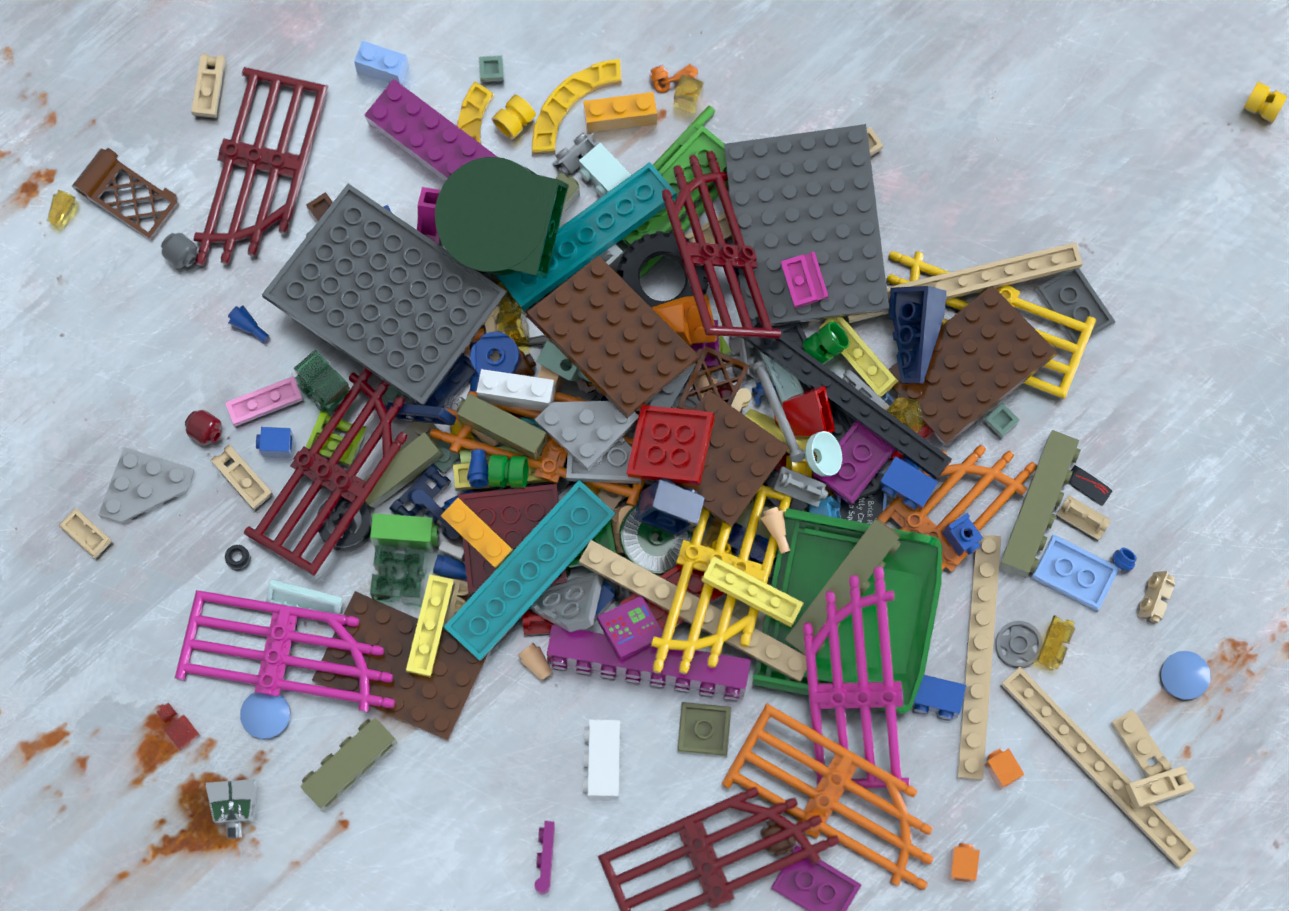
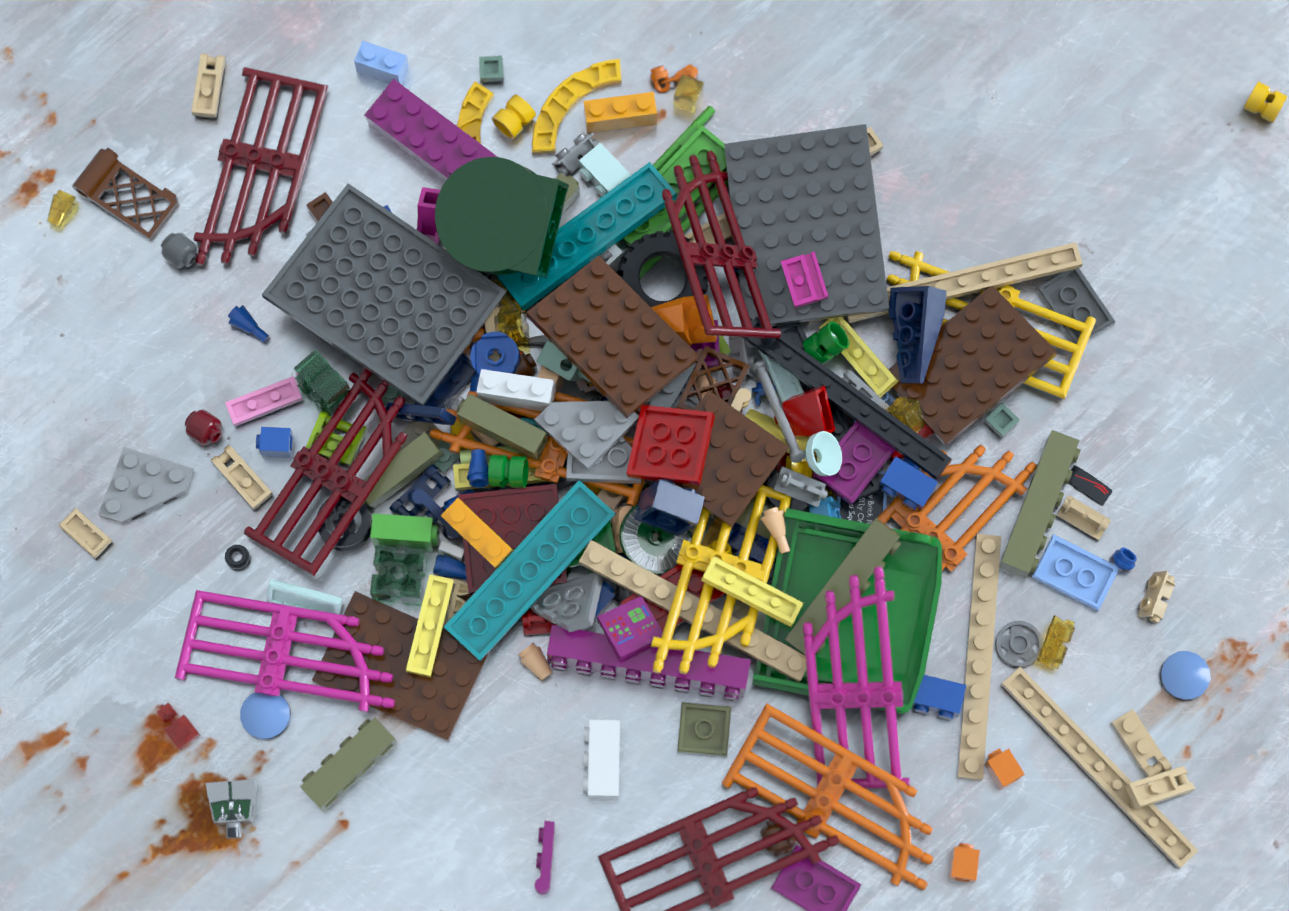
blue brick [942,513,983,556] -> none

